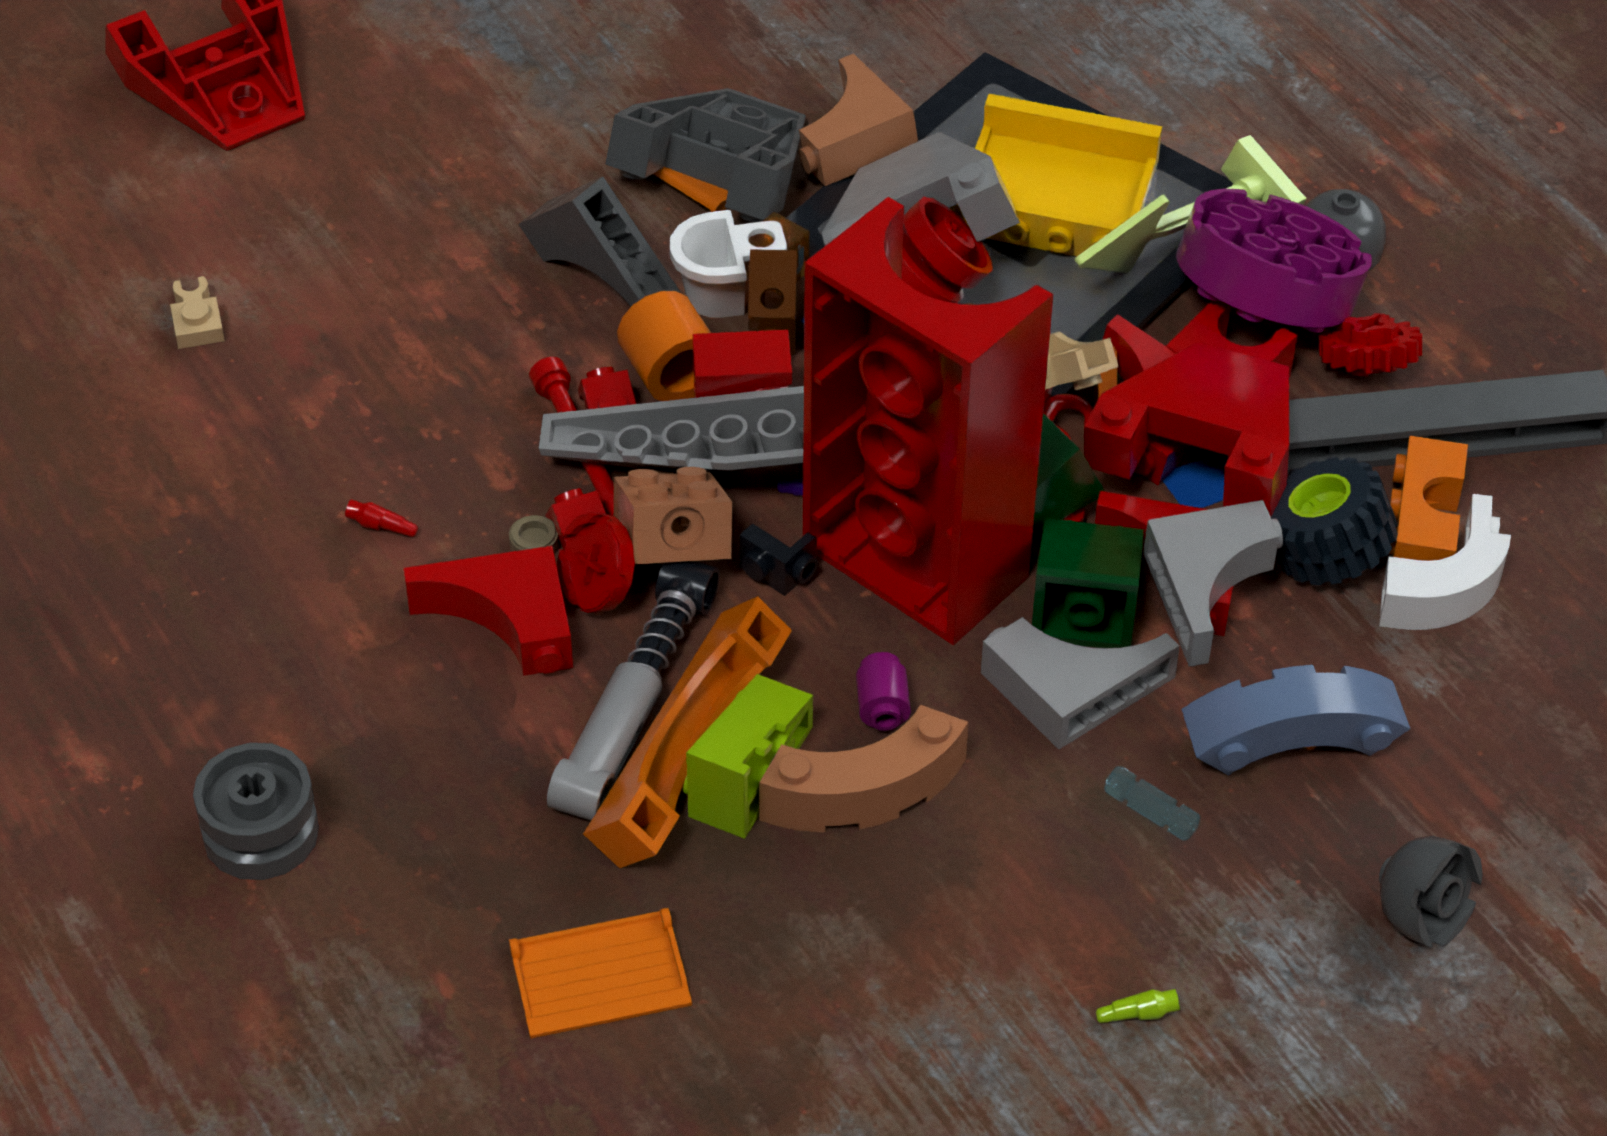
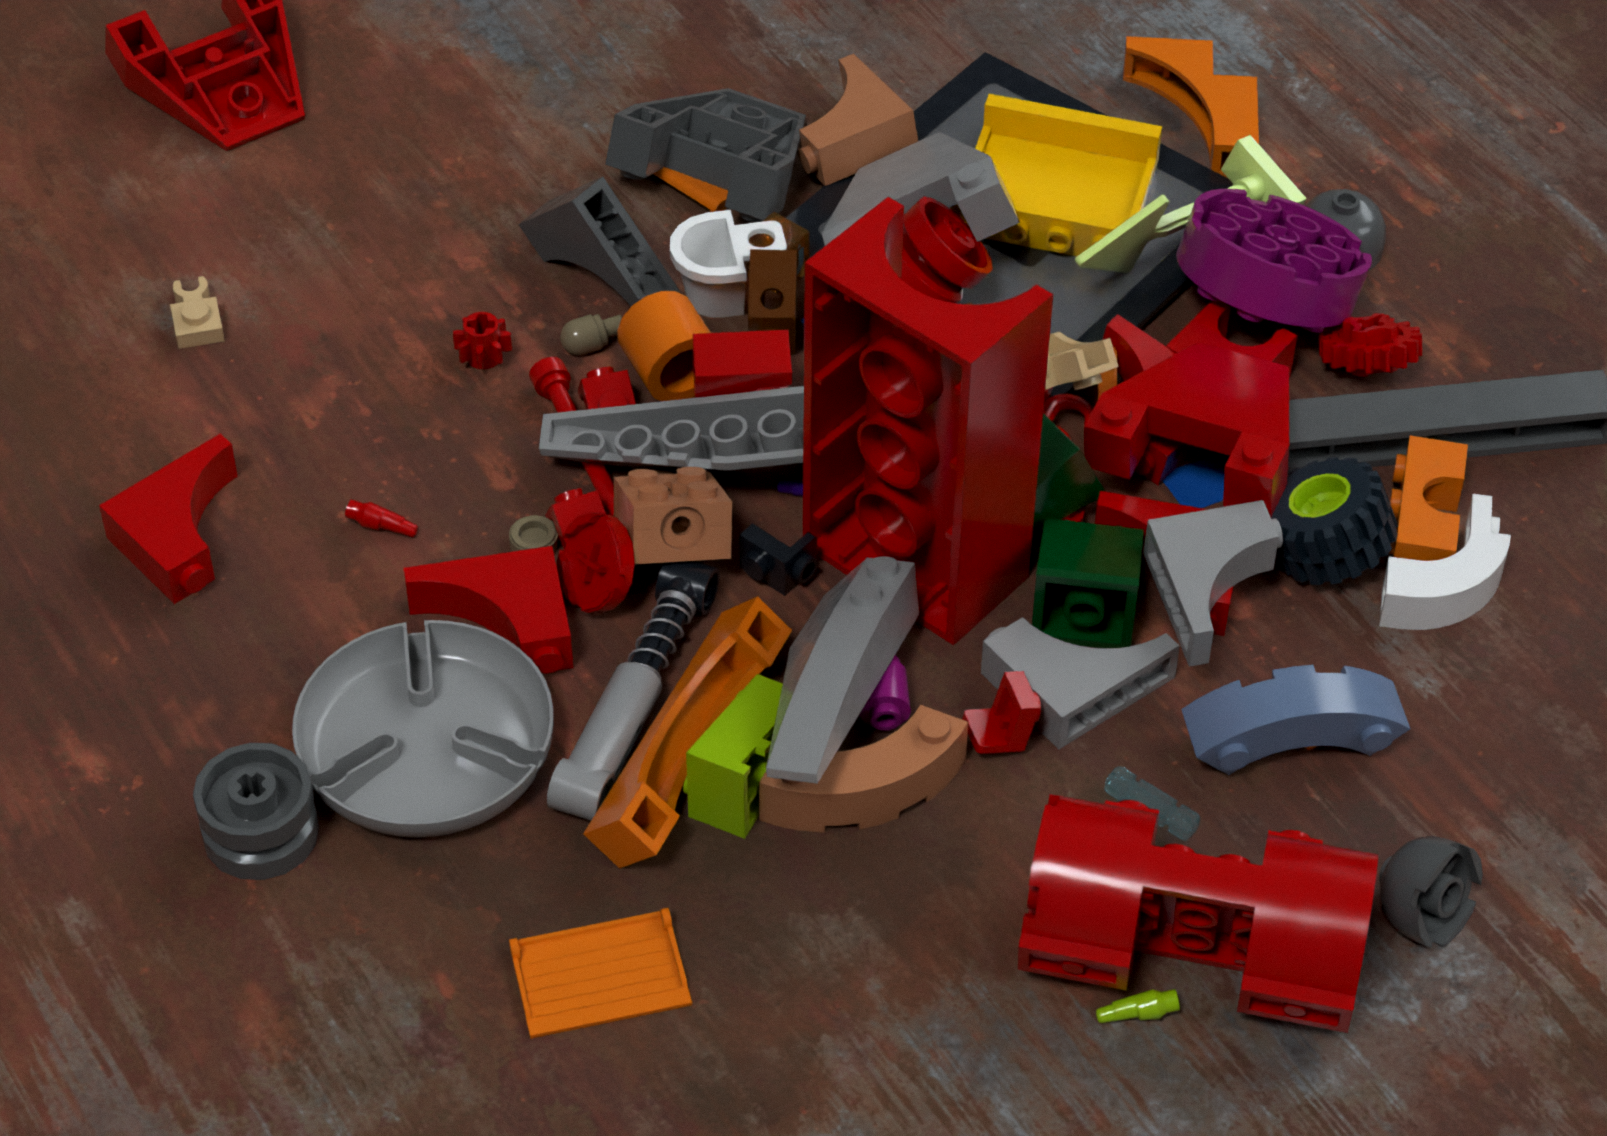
none -> red arch [99,433,238,605]
none -> light grey piece [292,620,554,838]
none -> red gear [453,312,512,370]
none -> dark tan cylinder [560,314,622,356]
none -> light grey wedge [766,556,919,784]
none -> red bracket [962,671,1041,754]
none -> red cylinder [1018,794,1378,1033]
none -> orange arch [1123,36,1259,179]

